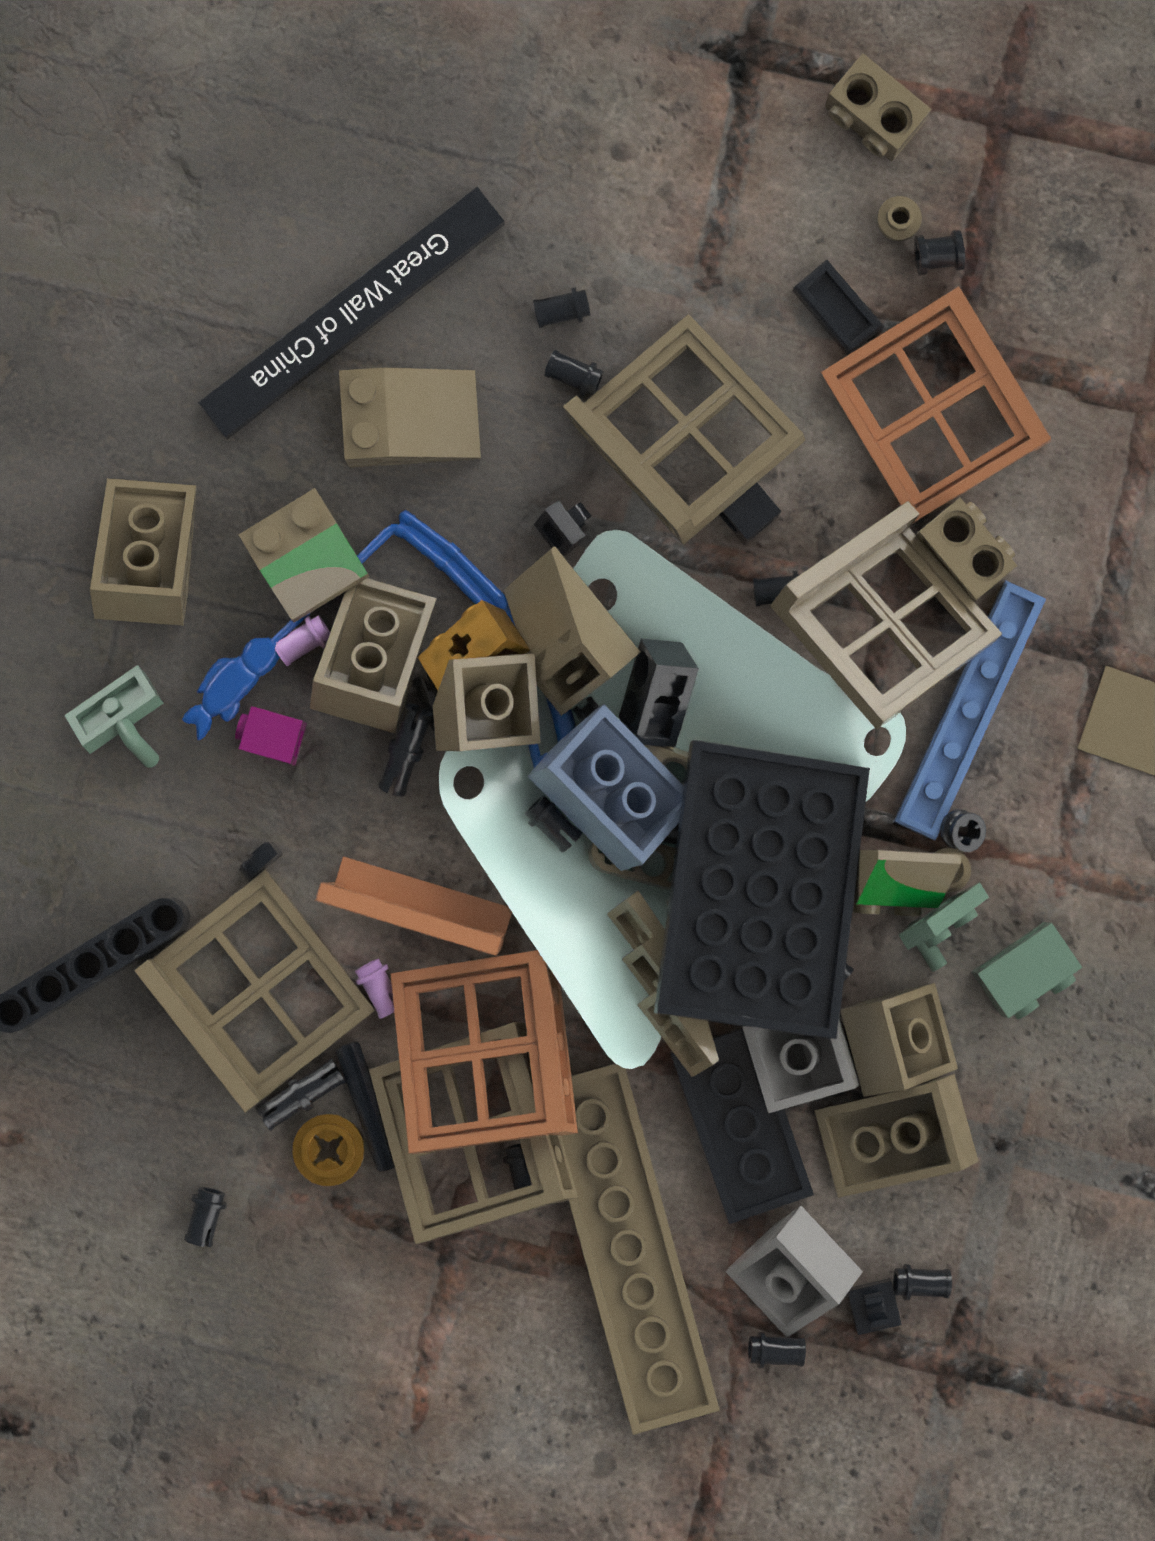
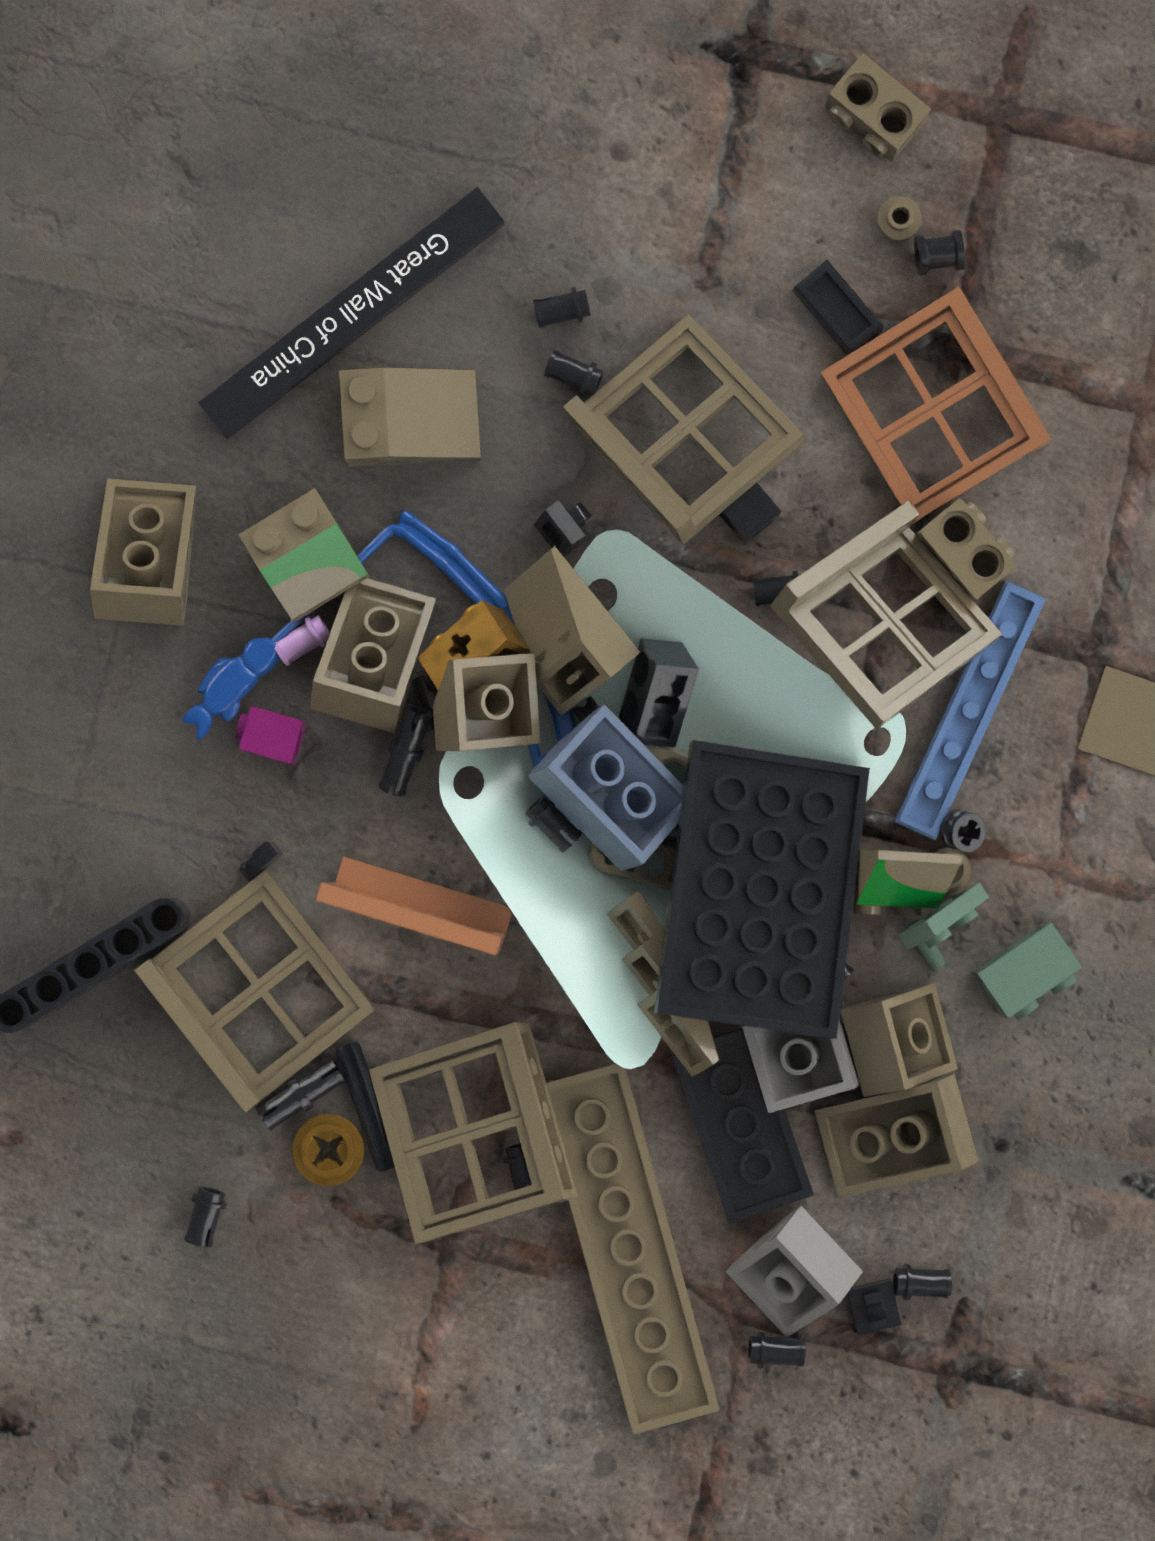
sand green plate [65,665,164,768] -> none
lavender pin [355,958,394,1019] -> none
nougat window [390,950,578,1154] -> none

